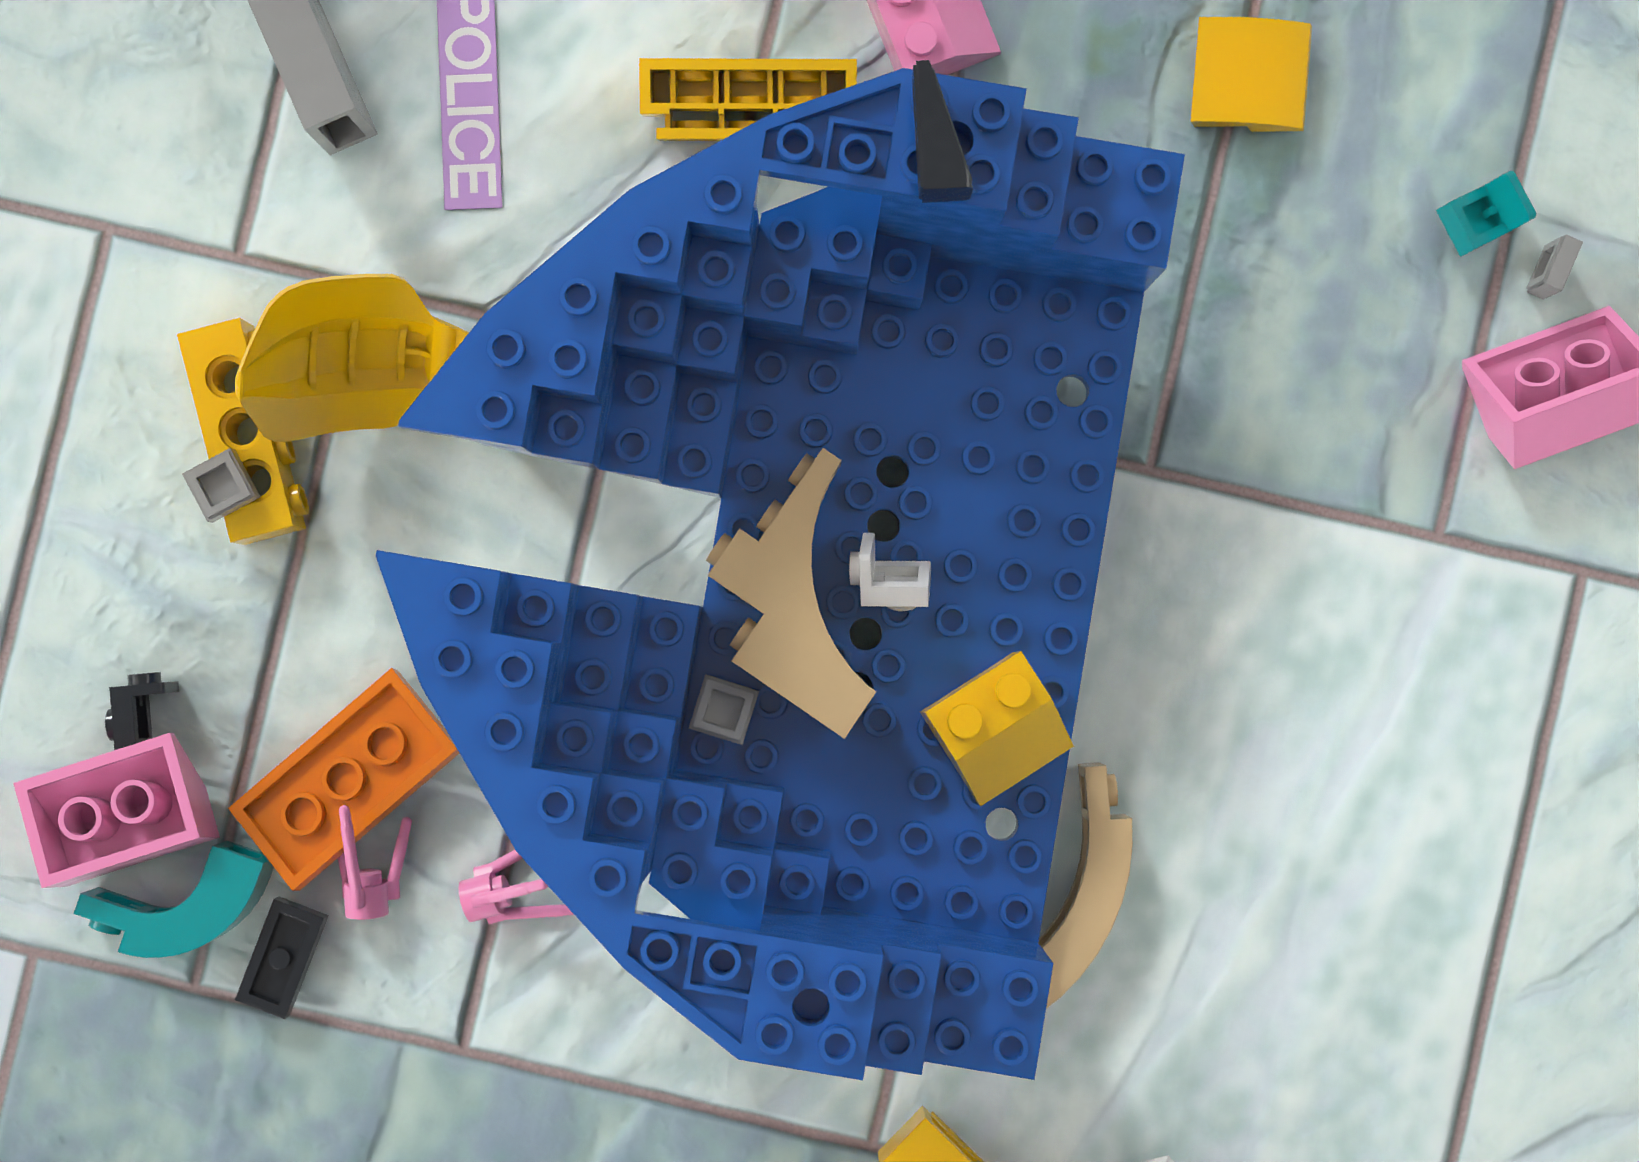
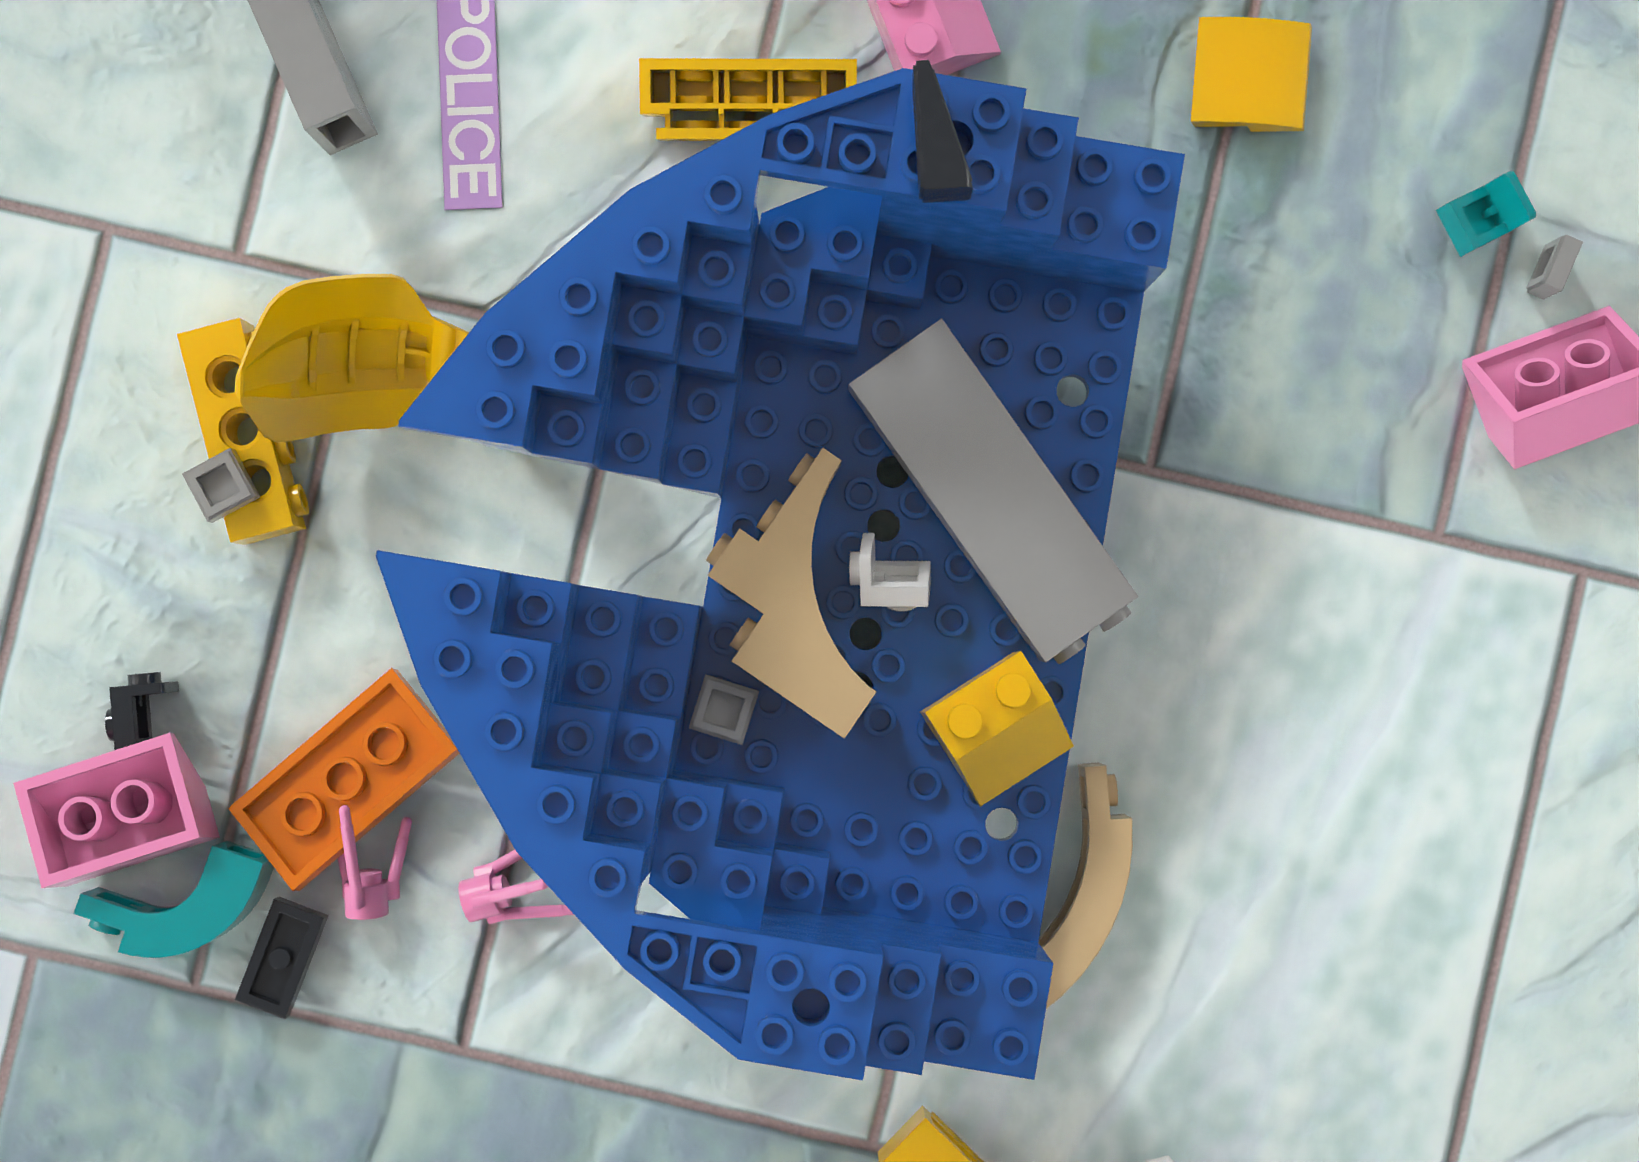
none -> light grey brick [848,318,1138,664]

